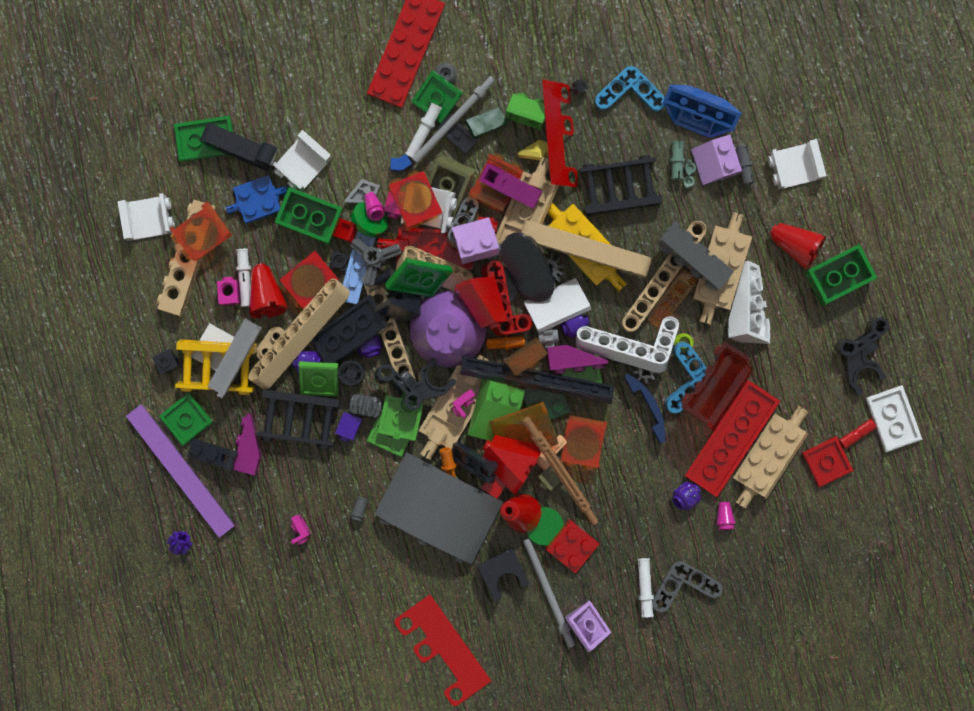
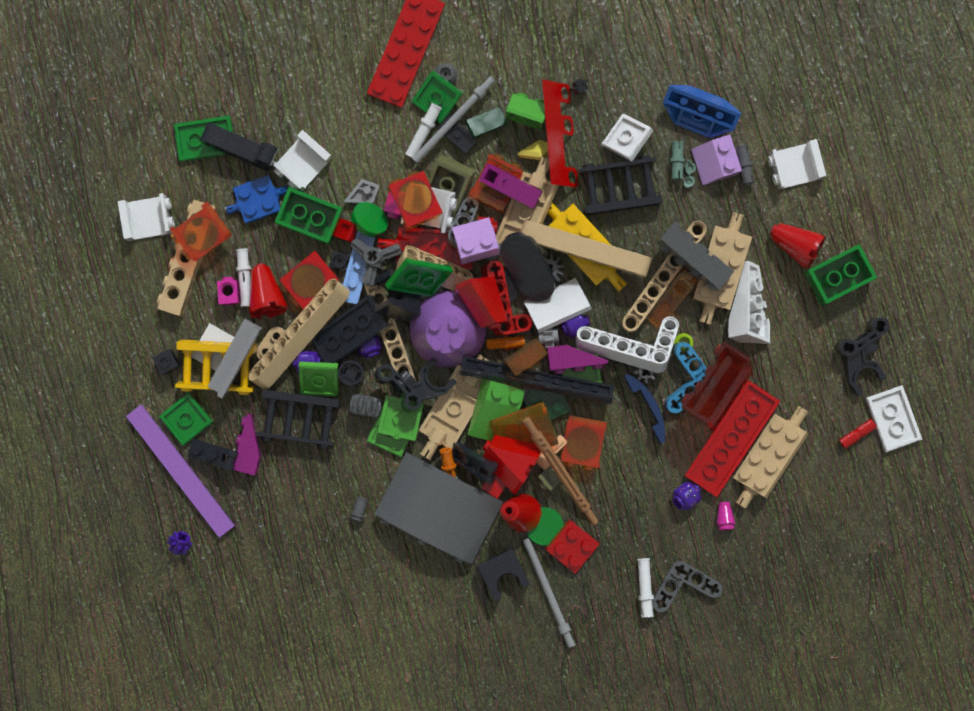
dark pink bracket [291,514,311,545] -> none
dark purple brick [335,412,363,443] -> none
dark pink cone [364,192,385,221] -> none
blue piece [390,154,413,172] -> none
red piece [394,594,491,706] -> none
dark pink bracket [452,389,475,418] -> none
lavender slope [565,600,611,652] -> none
dark azure beam [595,66,665,112] -> none
red tile [801,436,854,487] -> none
none -> white tile [602,114,654,162]

